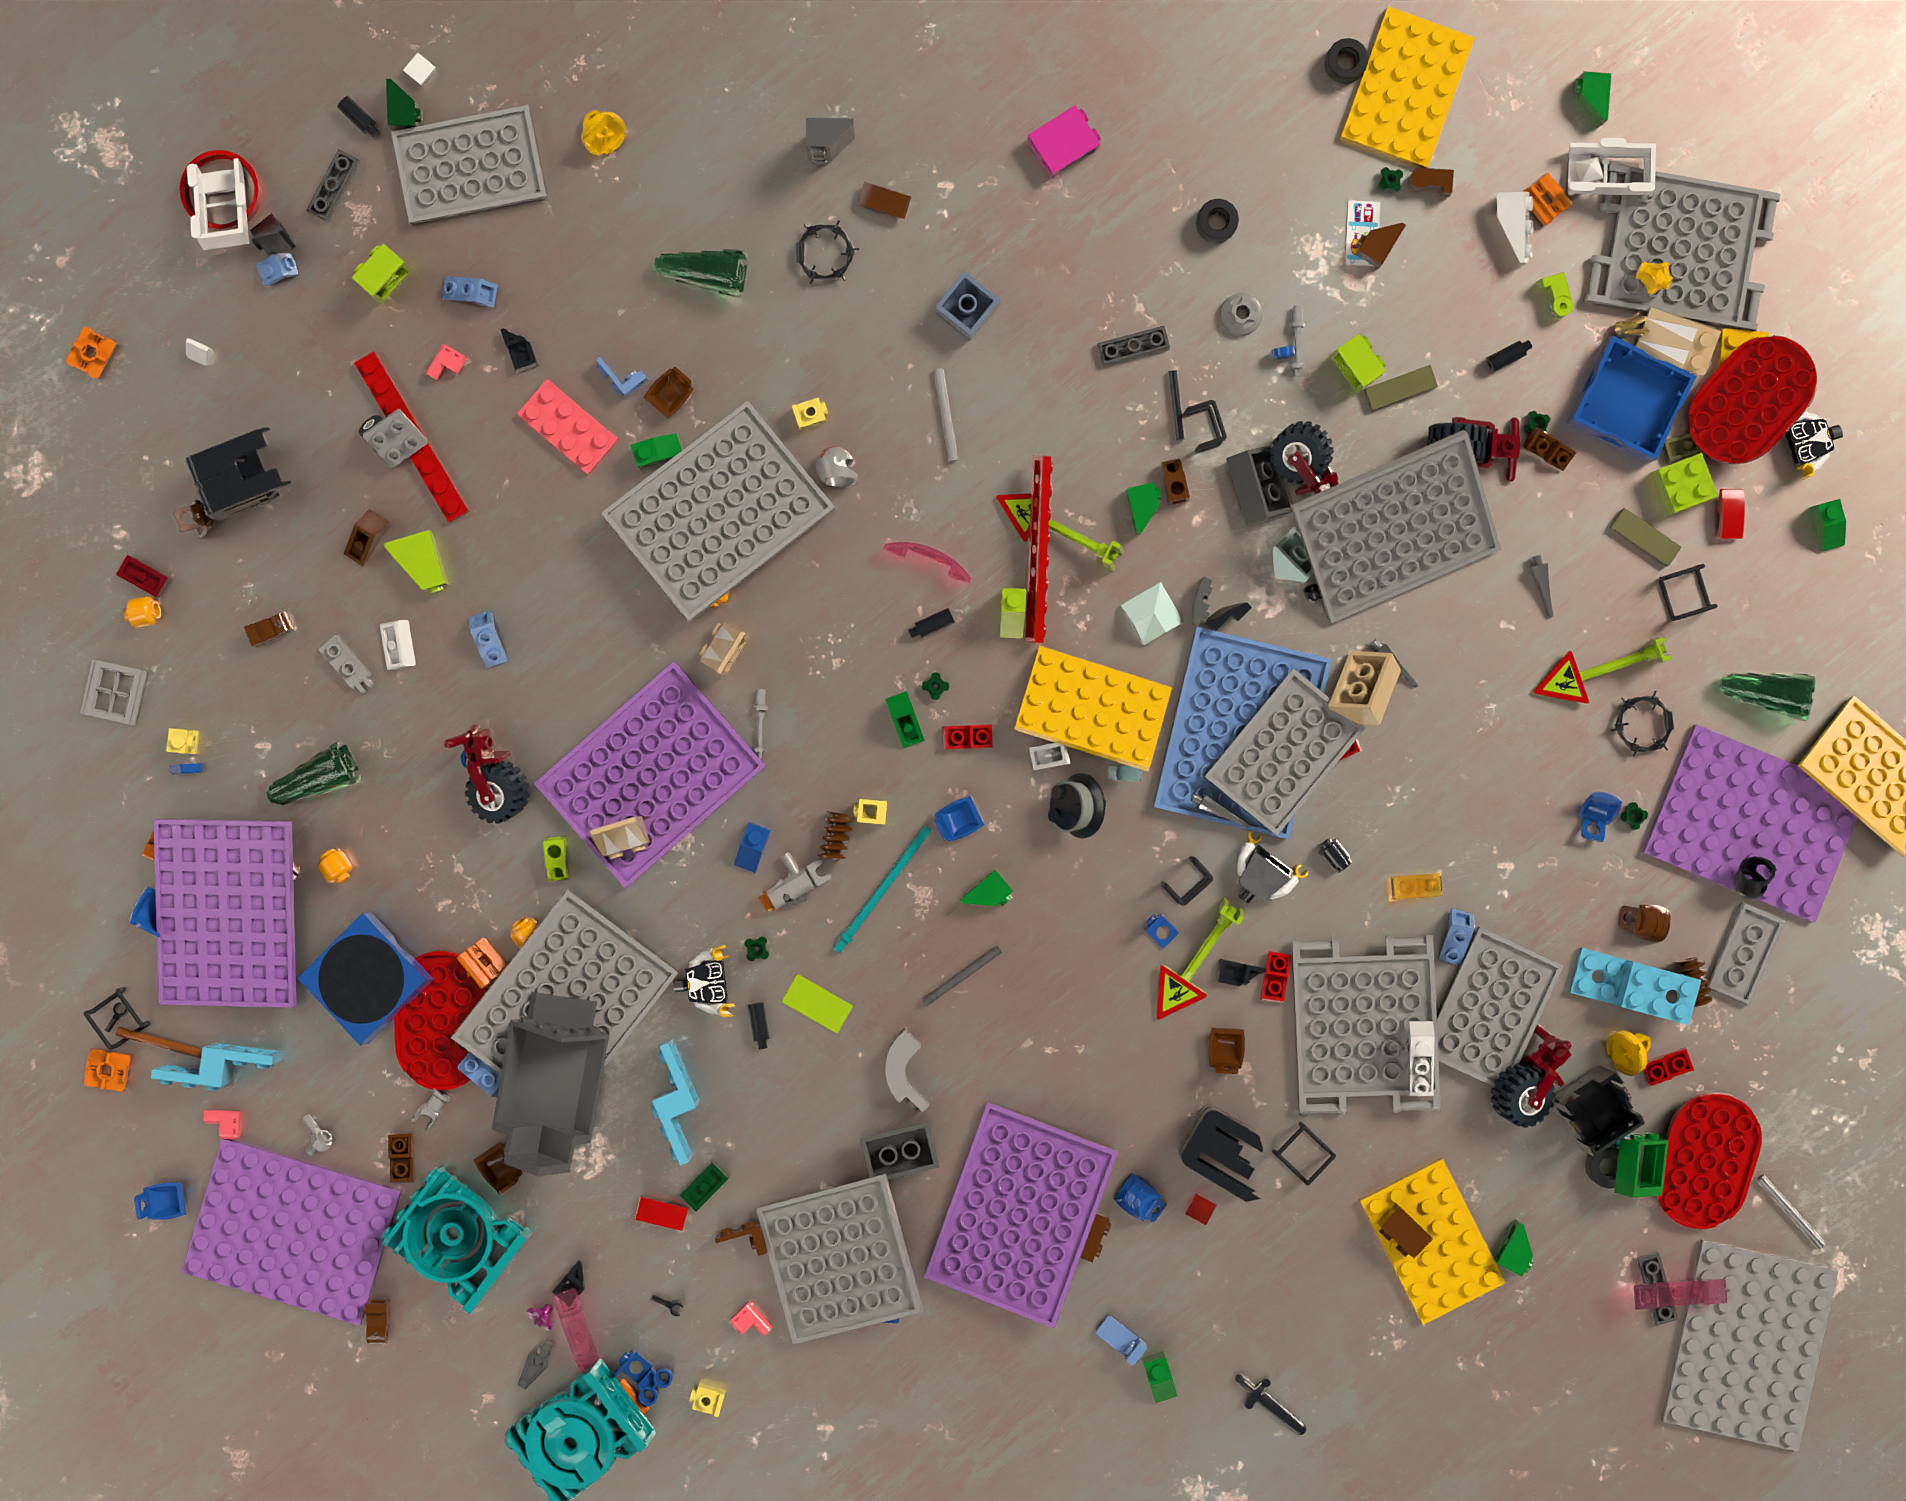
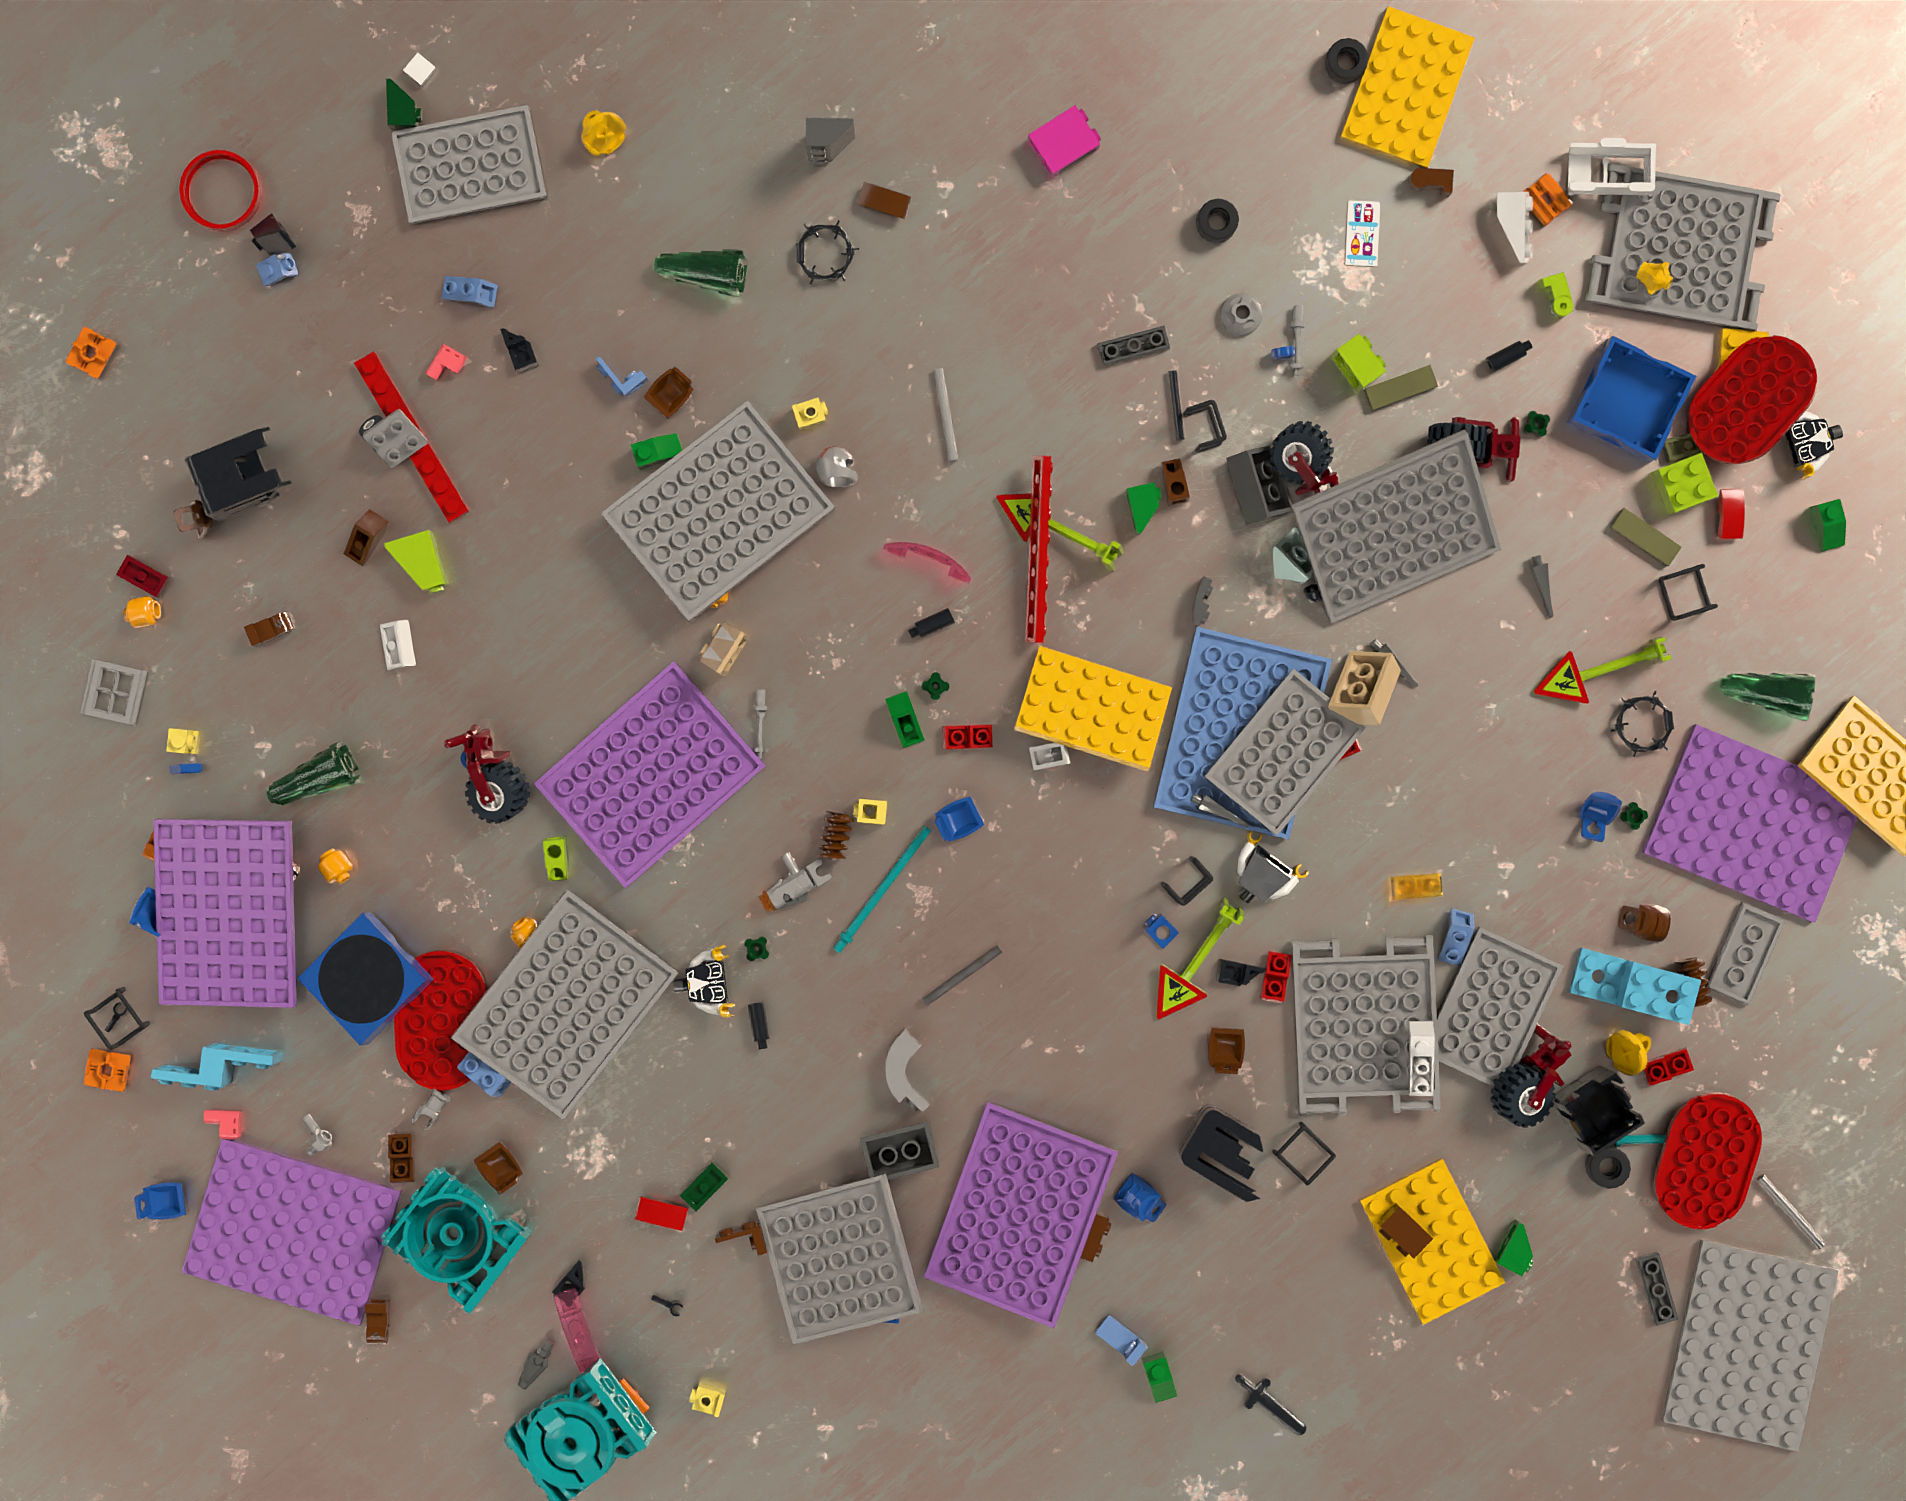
dark orange bar [116,1026,202,1059] -> none
white slope [186,338,214,366] -> none
white piece [187,158,250,250] -> none
dark grey tile [306,149,361,223] -> none
light grey hinge [318,635,374,694] -> none
black cylinder [337,95,379,137] -> none
lime brick [352,243,412,304] -> none
orange piece [456,937,507,989] -> none
medium blue bracket [469,610,507,668] -> none
dark grey panel [492,992,610,1176] -> none
coral plate [517,379,618,475] -> none
magenta plant [526,1304,553,1330] -> none
tan slope [589,816,650,859] -> none
blue piece [612,1349,673,1406] -> none
medium azure bracket [651,1039,700,1166] -> none
coral piece [729,1302,773,1336] -> none
blue slope [734,822,772,873] -> none
lime sticker [782,974,853,1033] -> none
sand blue slope [935,271,1000,340] -> none
green slope [960,870,1013,906] -> none
lime slope [1000,588,1026,638] -> none
black piece [1048,773,1106,839] -> none
clear light blue piece [1107,765,1142,781] -> none
light aqua slope [1120,582,1184,645] -> none
clear red tile [1185,1193,1217,1225] -> none
black slope [1205,602,1252,631] -> none
black brick [1318,838,1352,873] -> none
reddish brown slope [1355,223,1406,268] -> none
dark green plate [1378,167,1403,192] -> none
reddish brown slope [1522,427,1577,471] -> none
green slope [1574,71,1612,125] -> none
white slope [1574,157,1604,182] -> none
pearl gold piece [1613,313,1649,340] -> none
green window [1614,1132,1668,1198] -> none
clear pink slope [1634,1279,1727,1310] -> none
tan slope [1635,307,1721,376] -> none
black helmet [1734,856,1777,899] -> none

